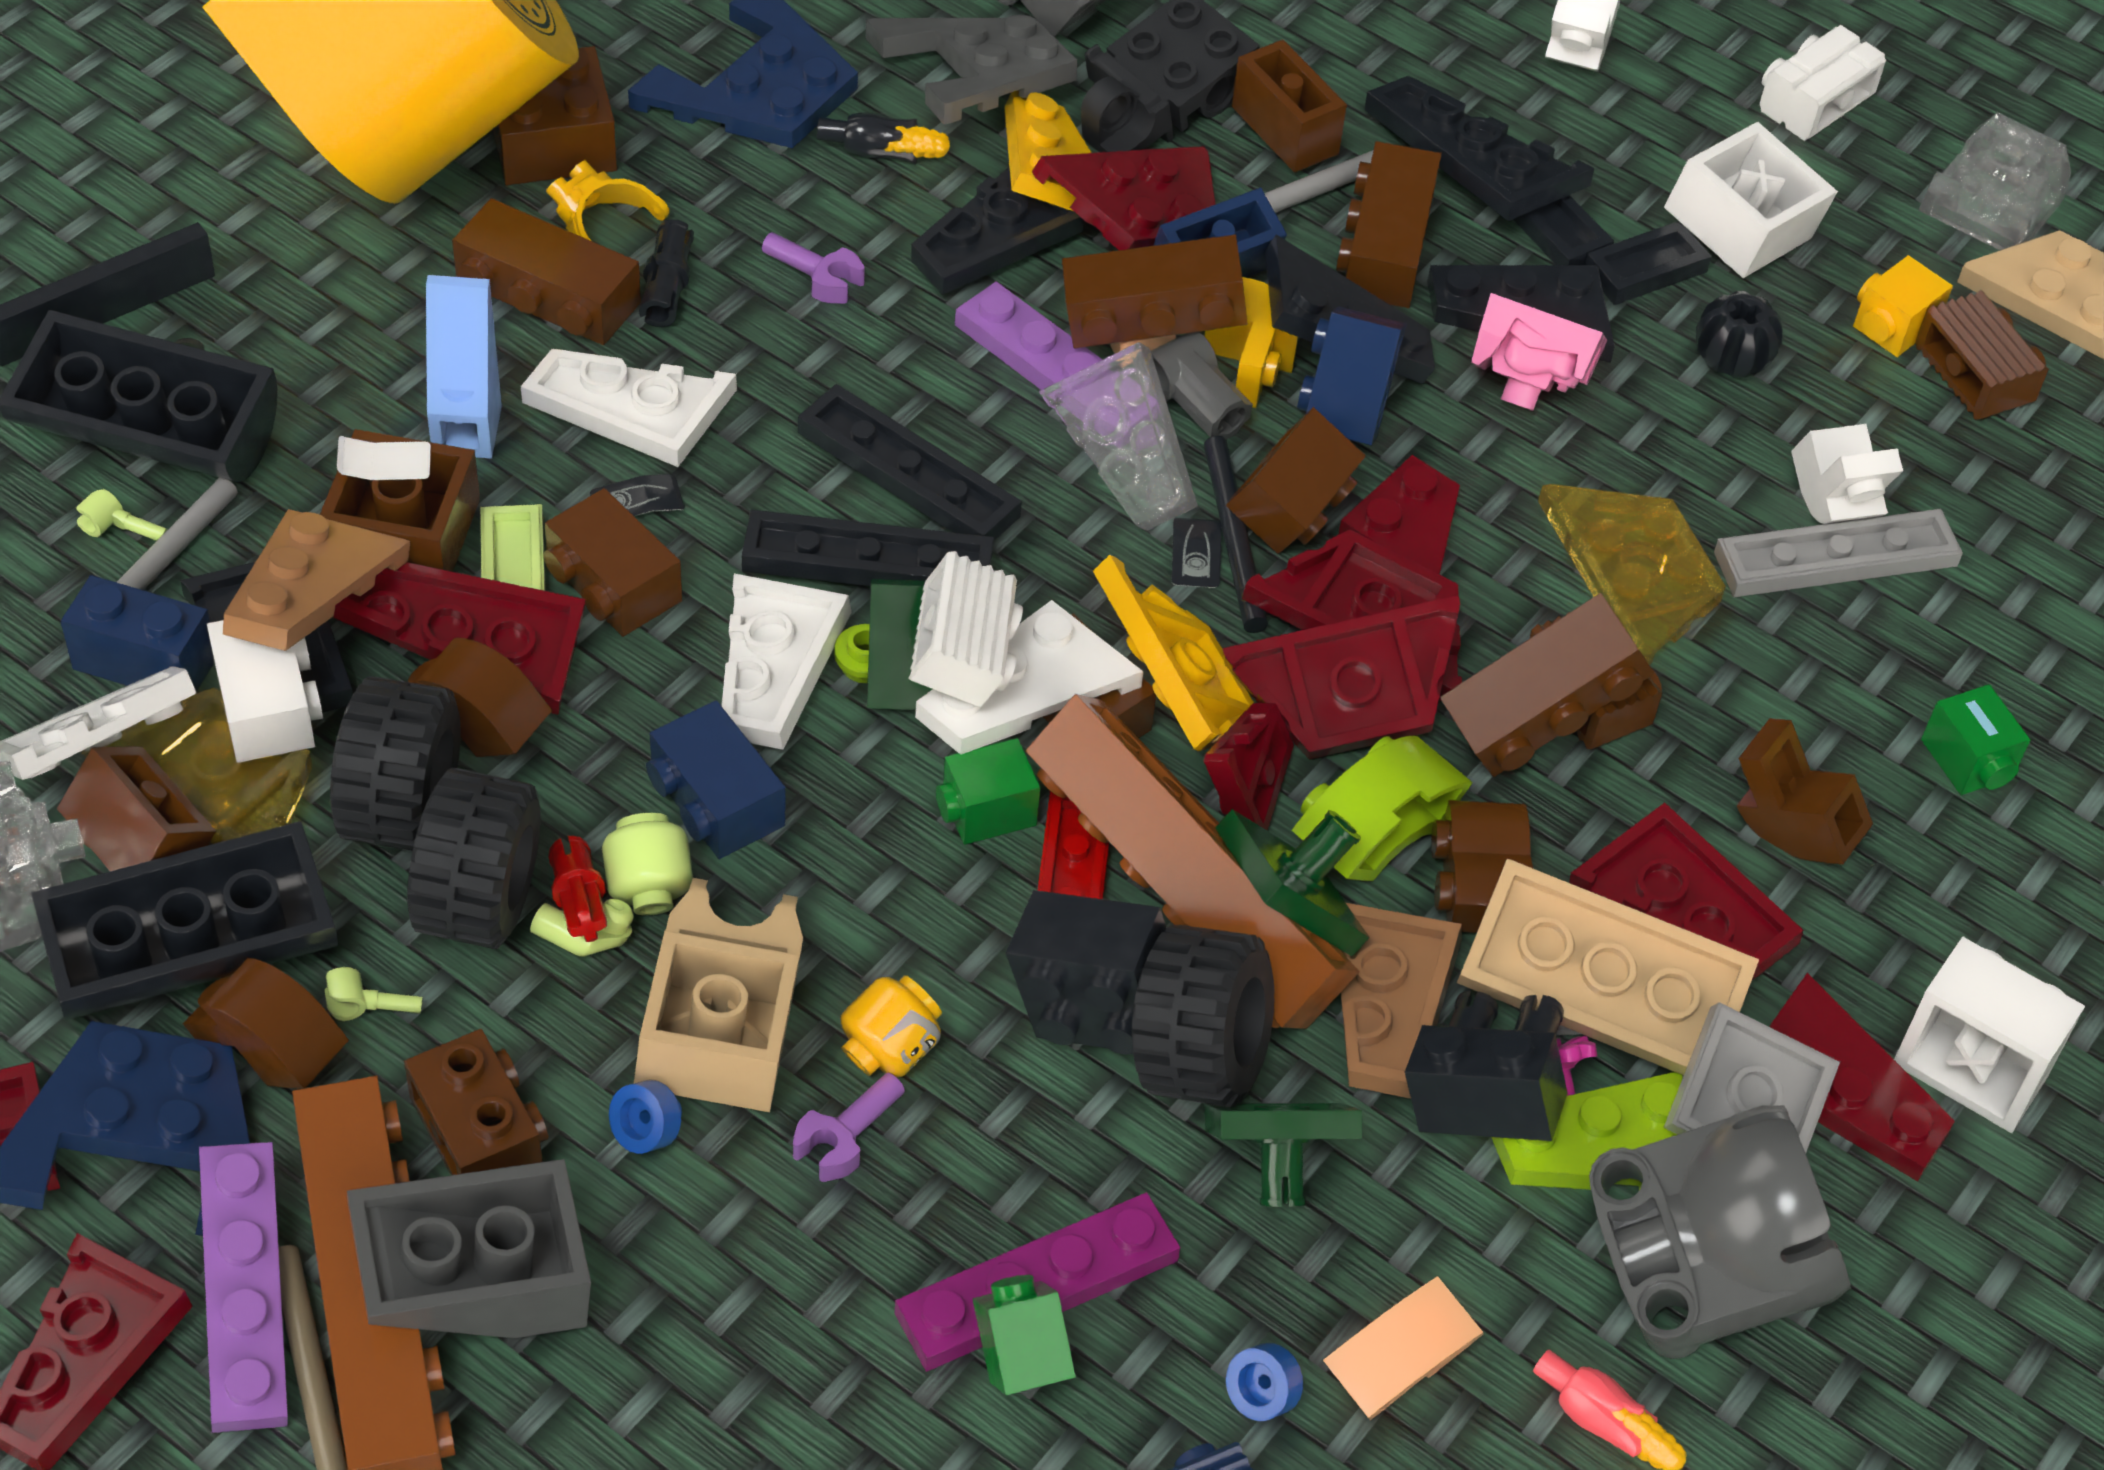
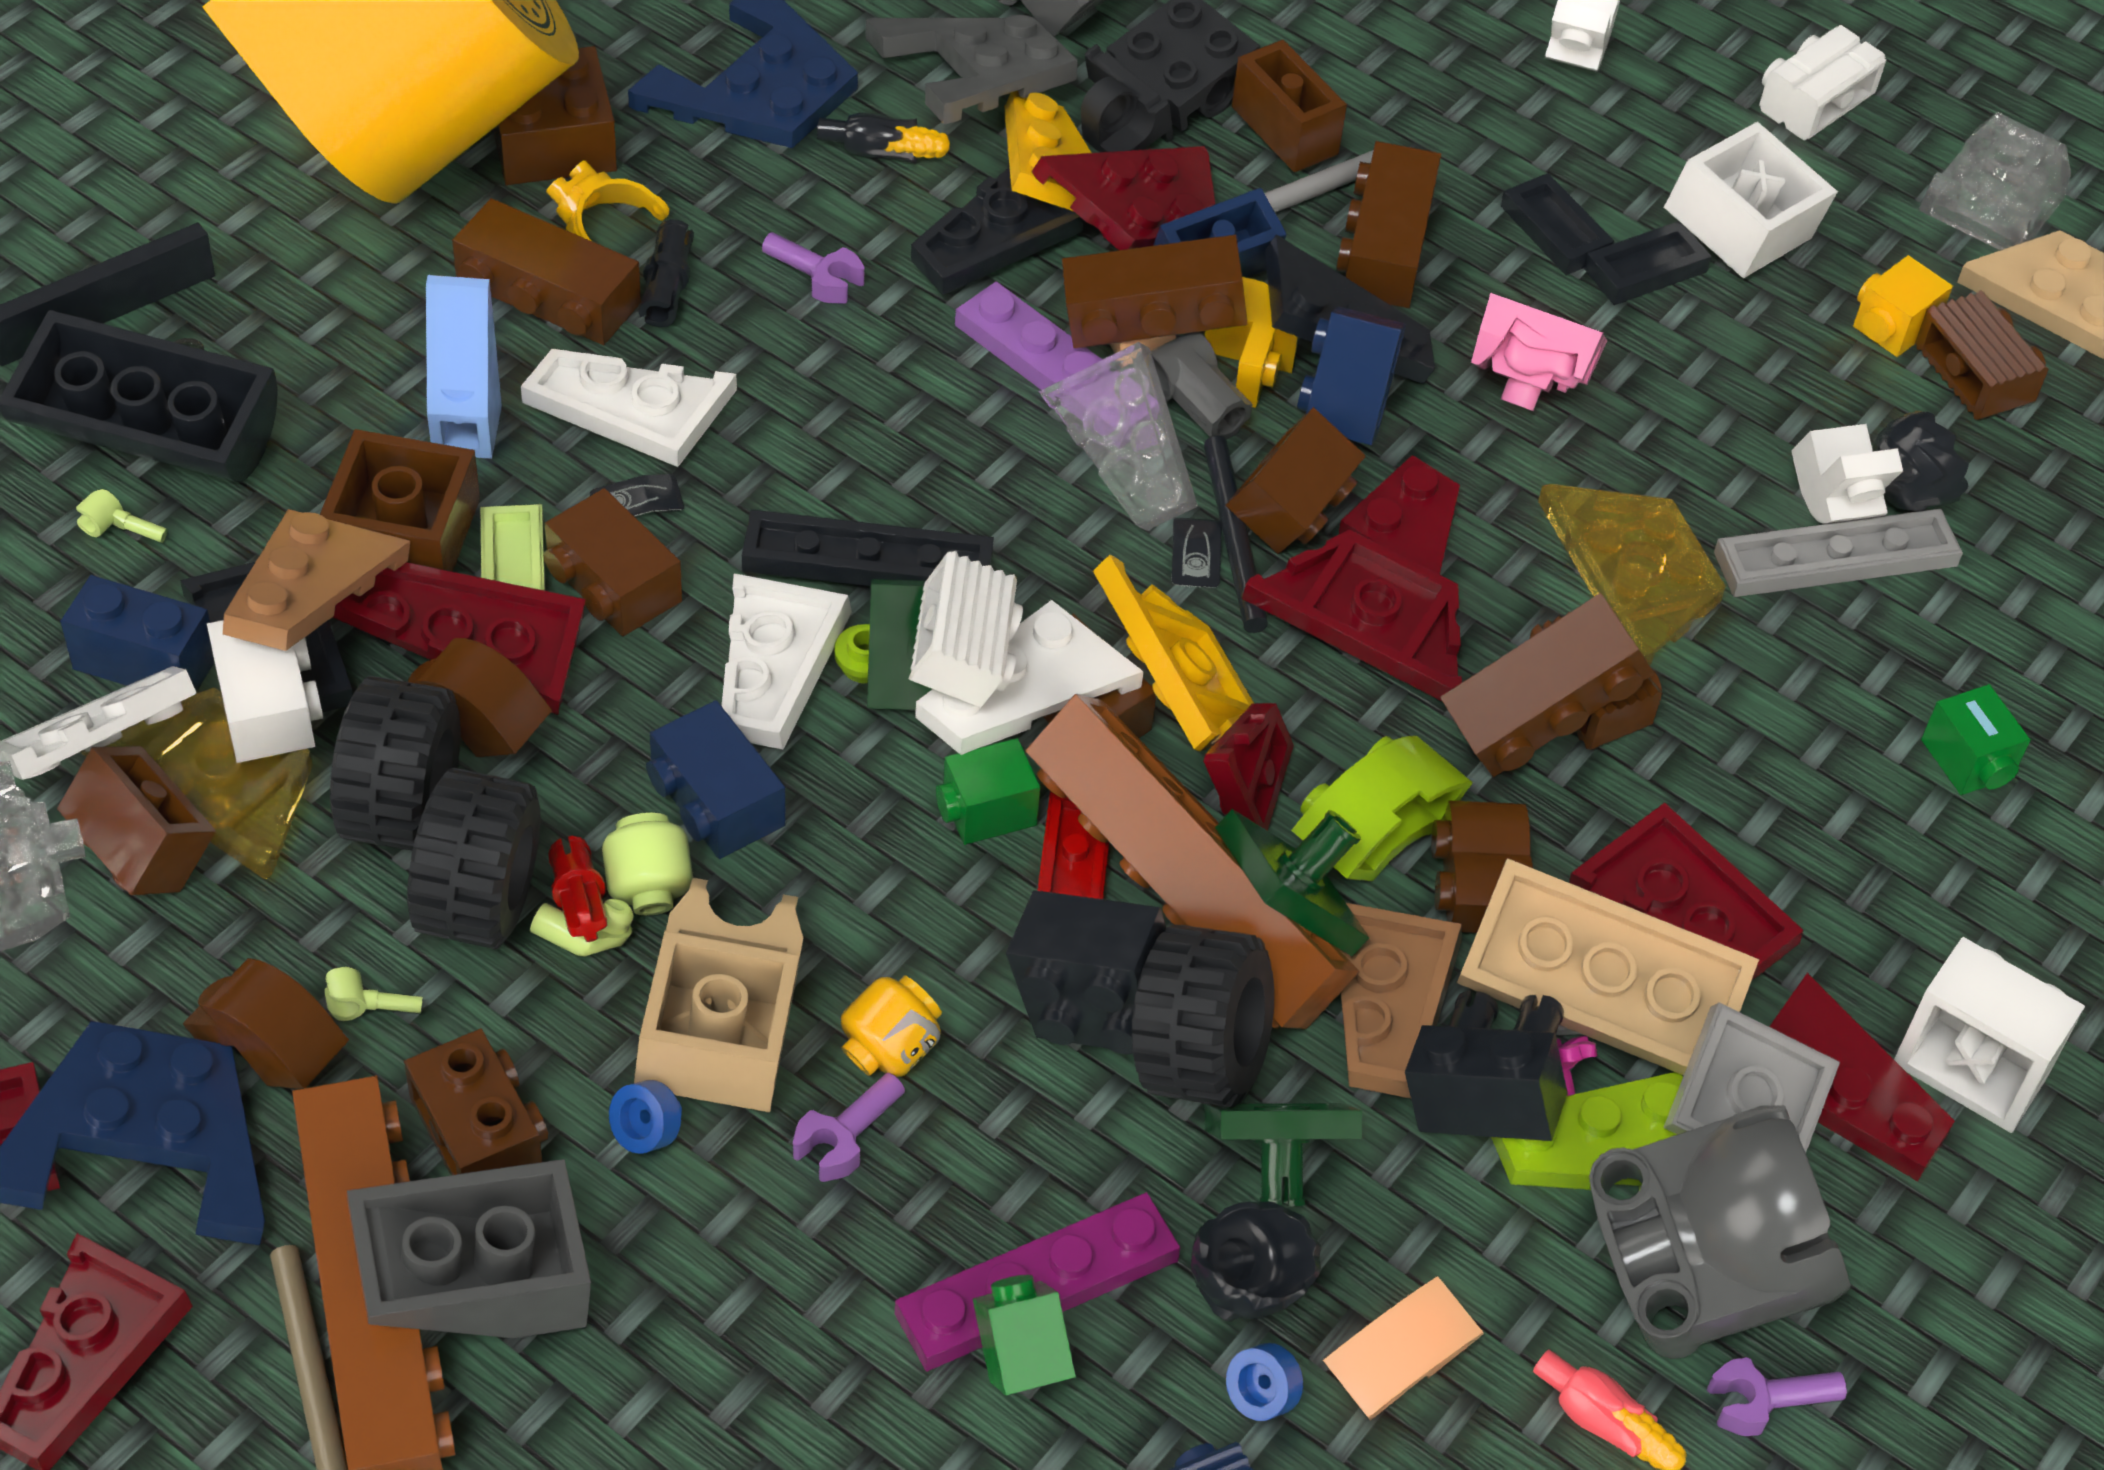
black brick [31,821,338,1021] -> none
light grey bar [117,478,238,590] -> none
medium lavender plate [199,1142,288,1433] -> none
white sticker [337,436,431,480] -> none
black plate [798,384,1022,541] -> none
dark red wing [1223,595,1460,760] -> none
black wing [1365,75,1594,221] -> none
black wing [1427,265,1615,363] -> none
black piece [1696,291,1783,378] -> none
reddish brown brick [1737,718,1873,865] -> none
none -> black hair [1191,1201,1321,1322]
none -> medium lavender bar [1707,1358,1847,1436]
none -> black hair [1872,411,1969,512]

